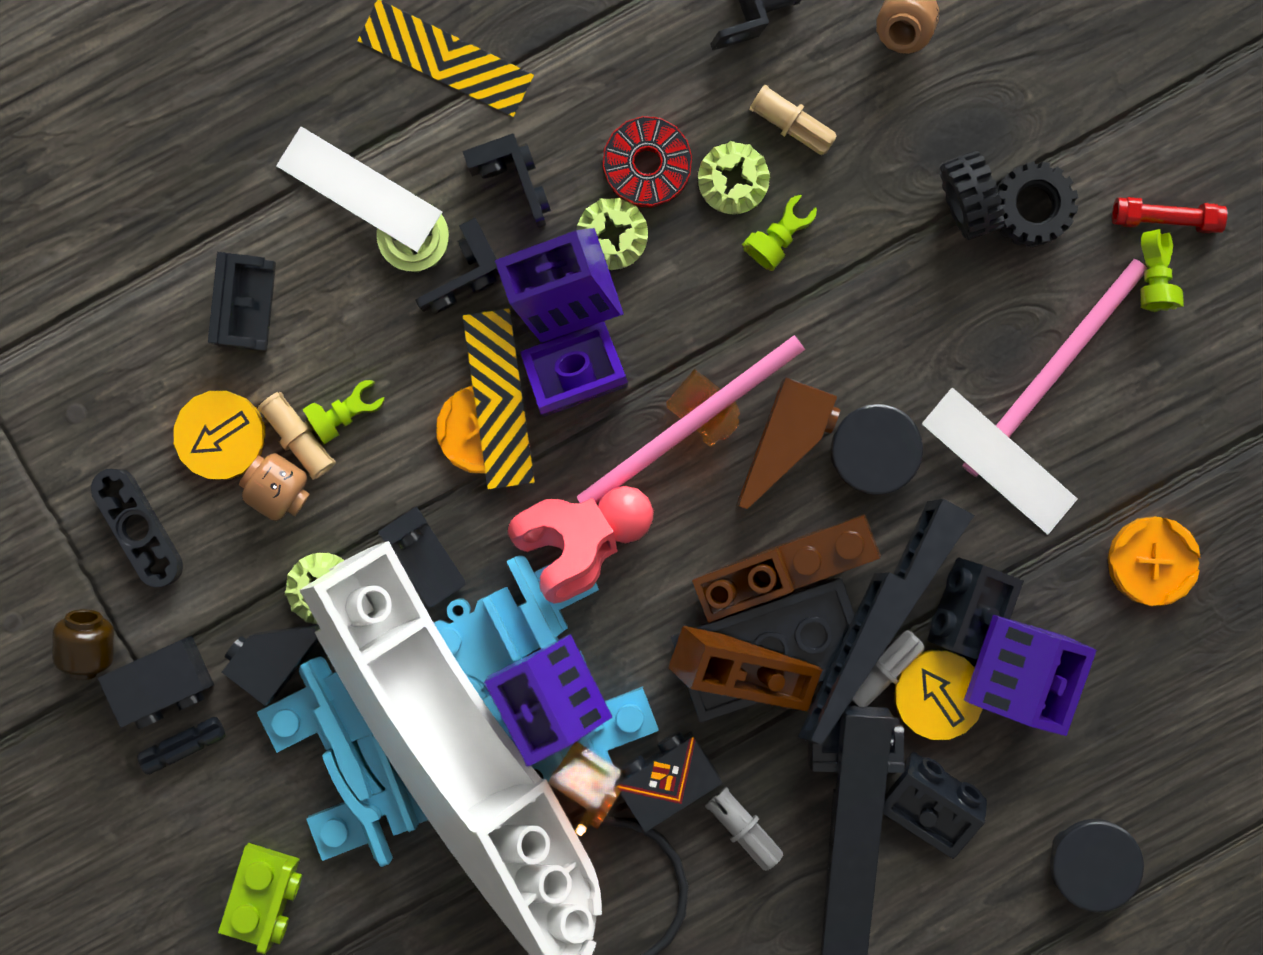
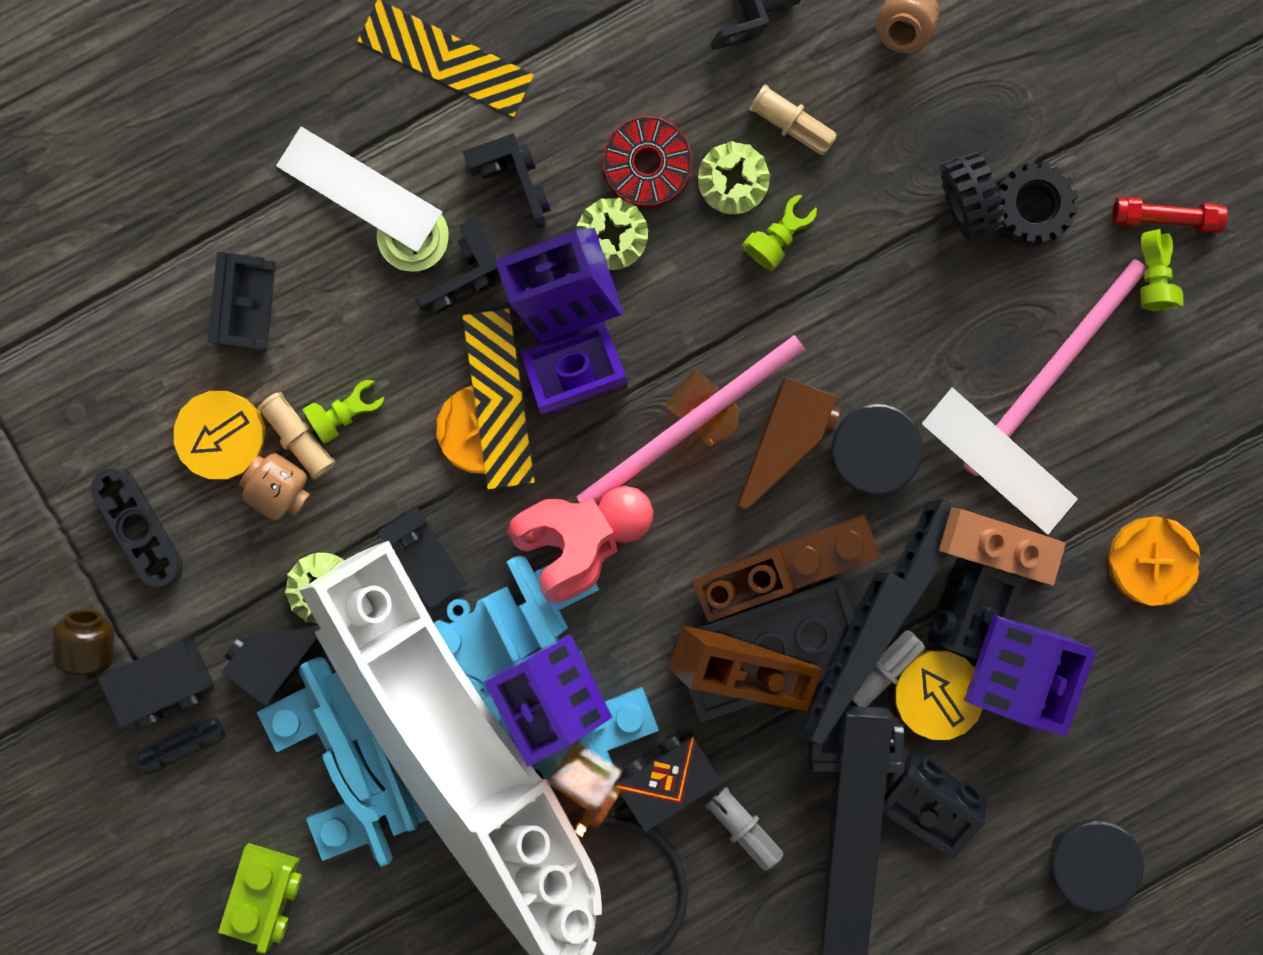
none -> nougat plate [939,507,1066,586]

